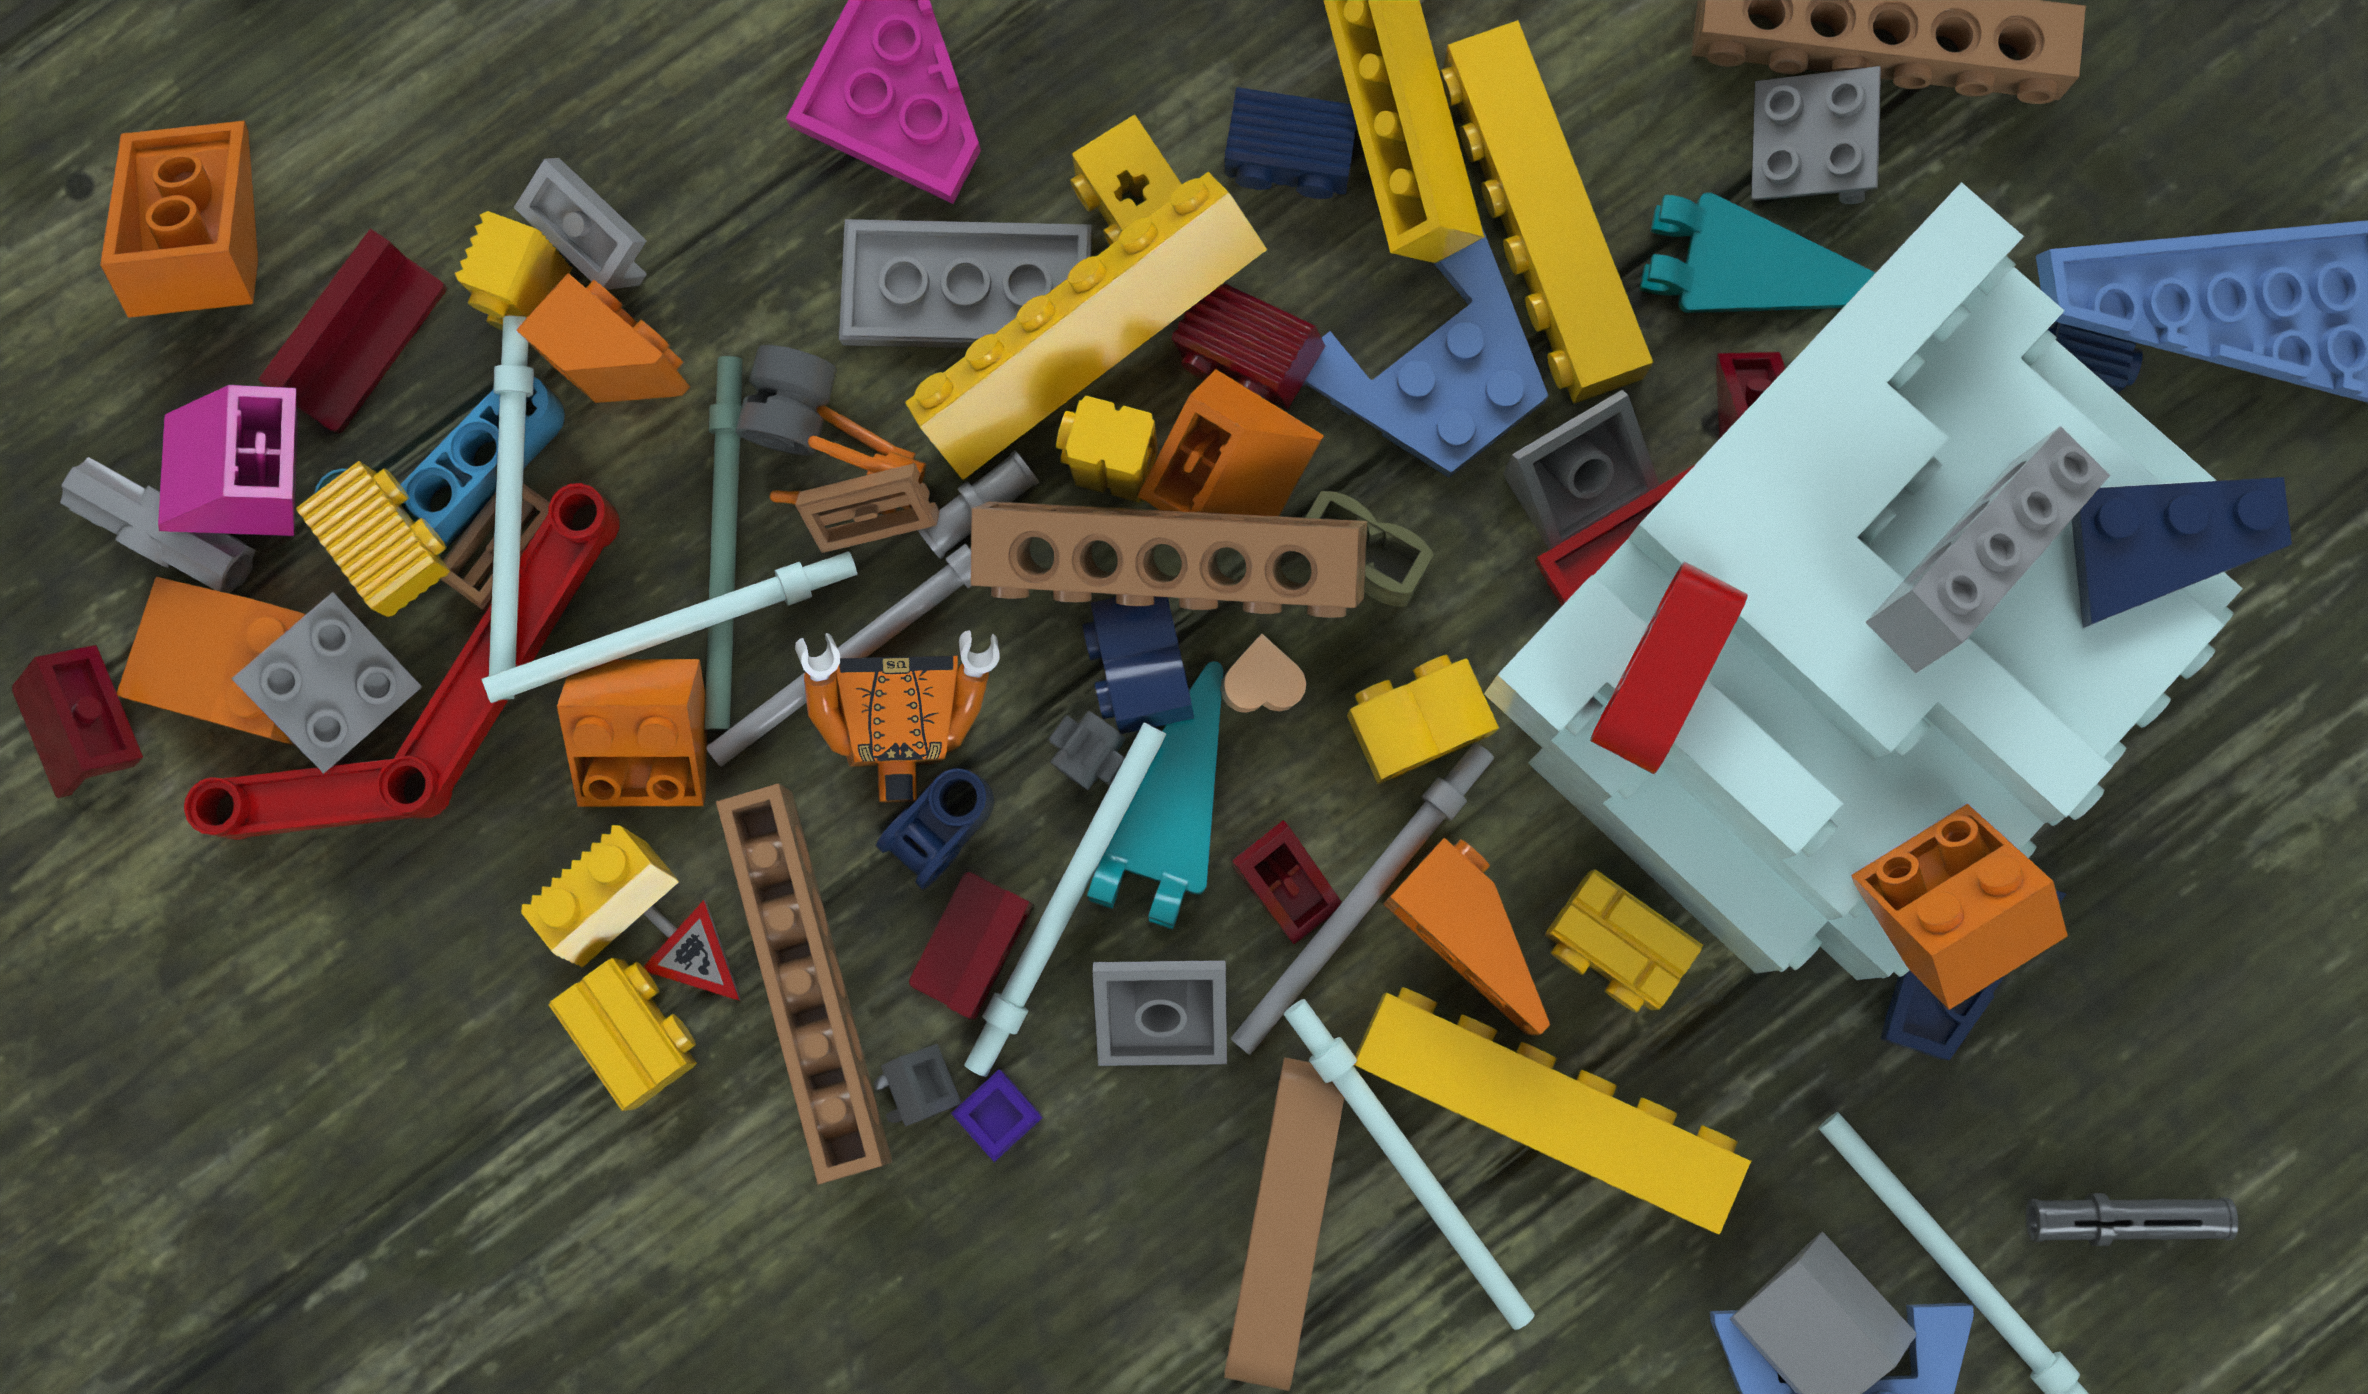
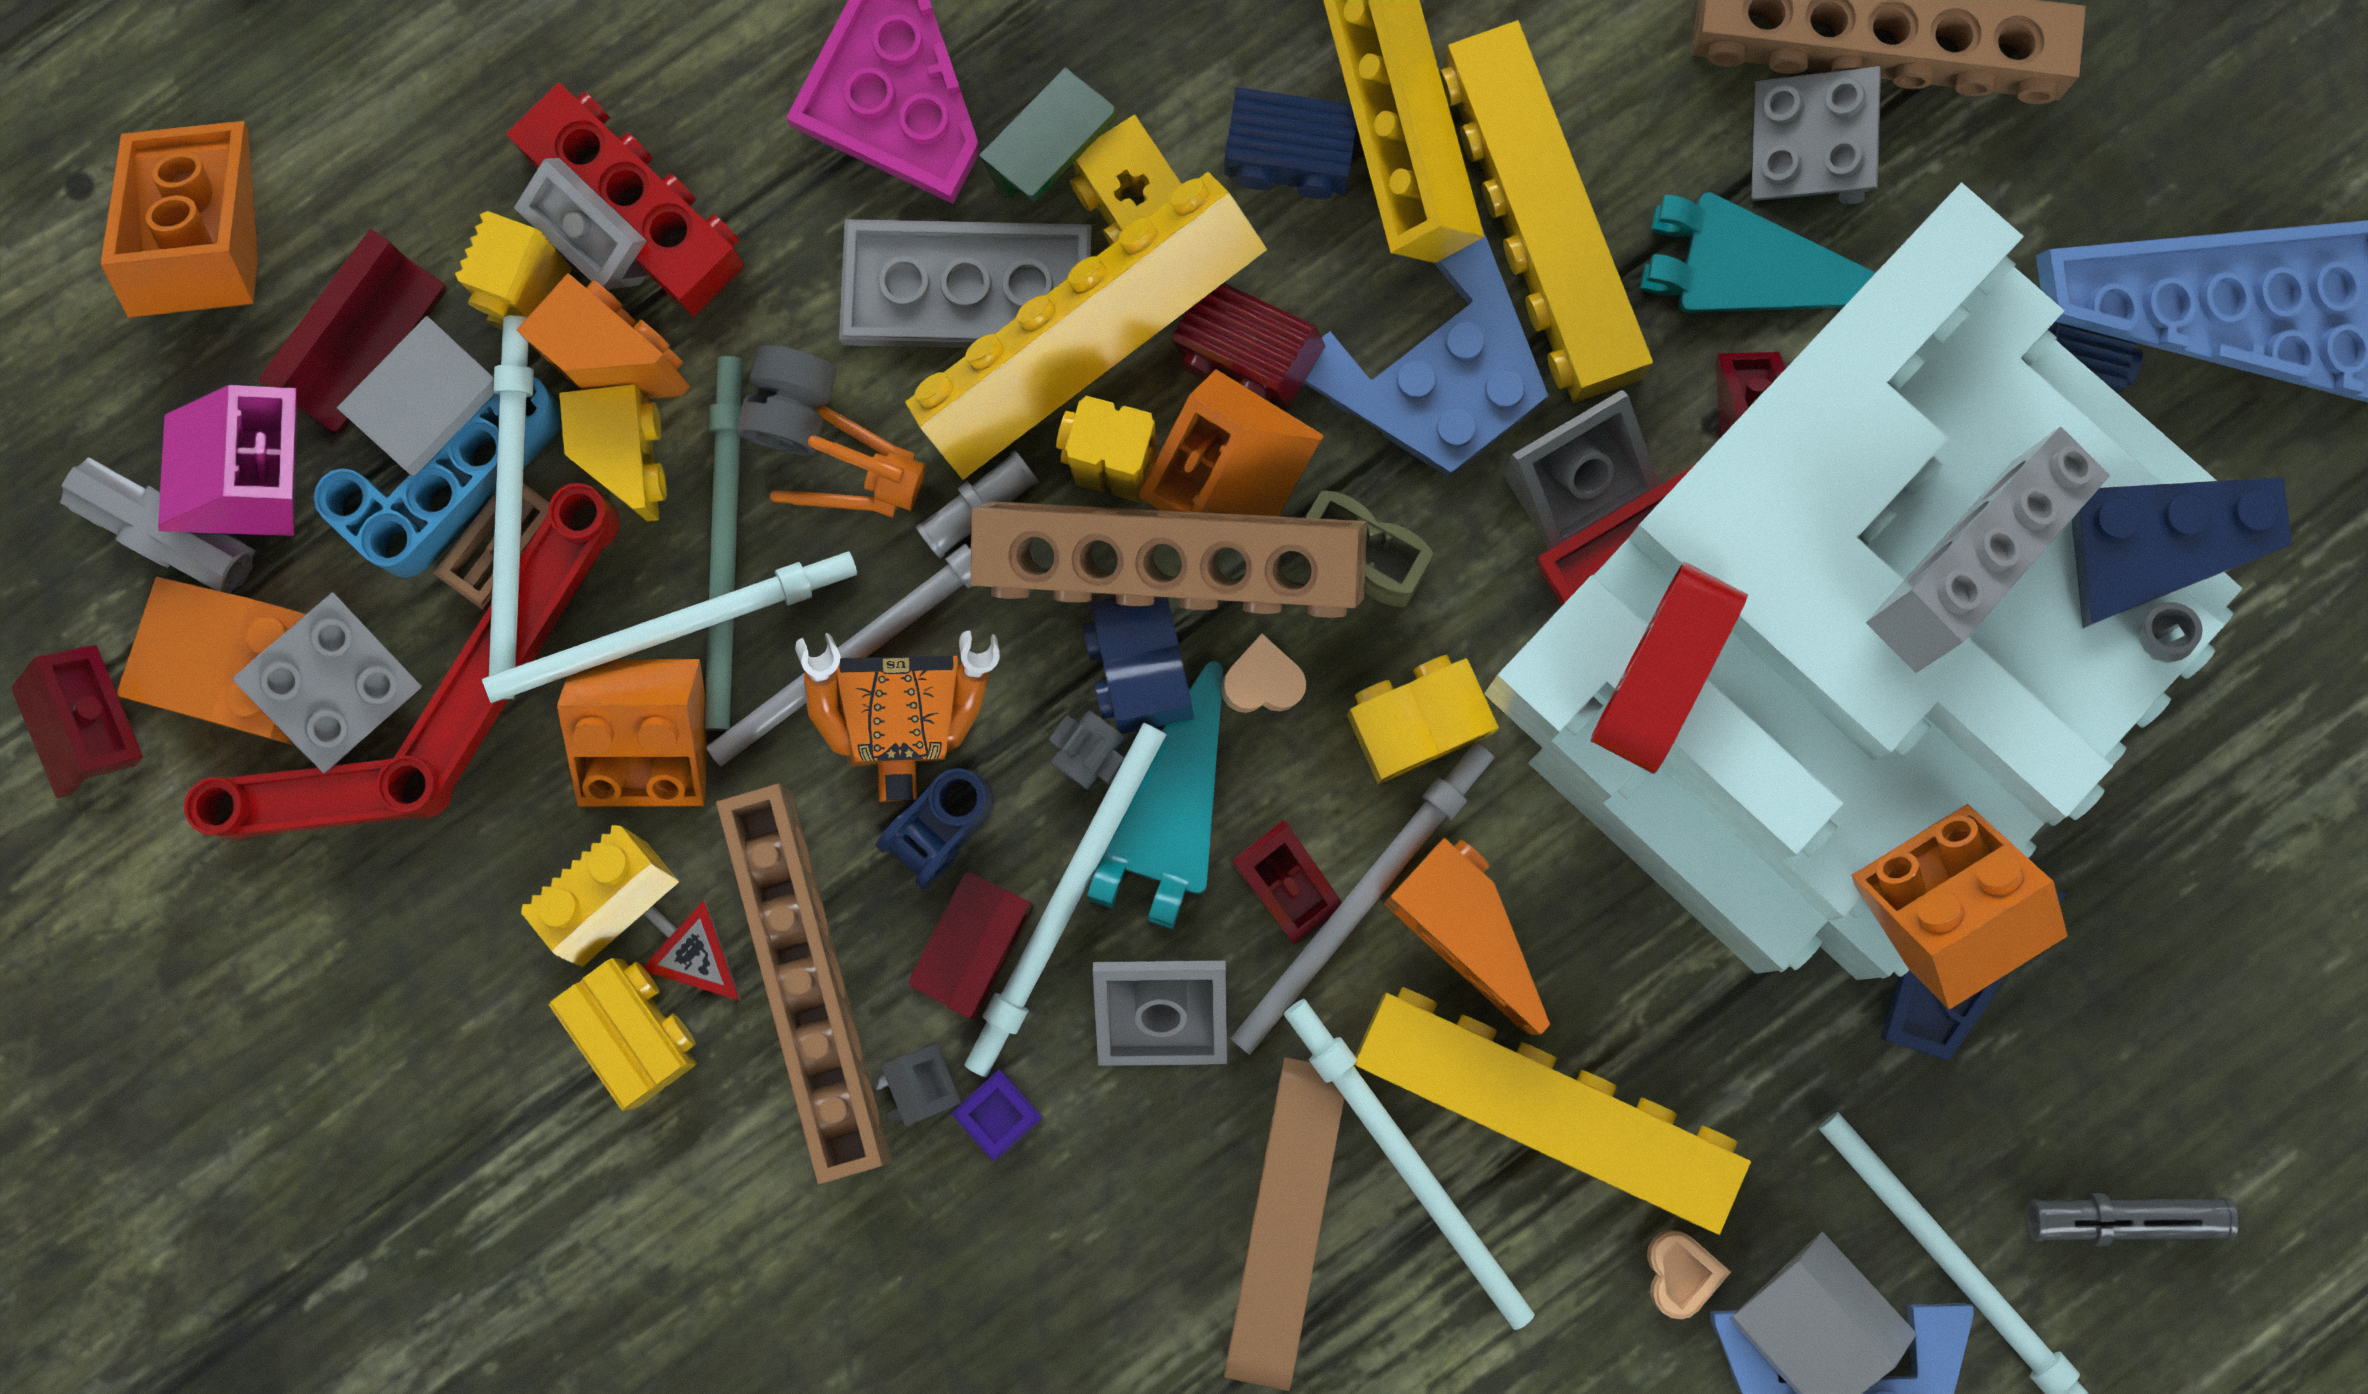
yellow brick [296,461,450,617] -> none
medium nougat tile [795,463,940,553] -> none
yellow brick [1545,869,1704,1013] -> none
none -> light grey slope [337,316,494,477]
none -> red brick [506,82,745,318]
none -> yellow slope [559,384,667,522]
none -> panel [979,67,1117,201]
none -> light nougat tile [1647,1230,1731,1319]
none -> dark grey hinge [2140,602,2203,663]

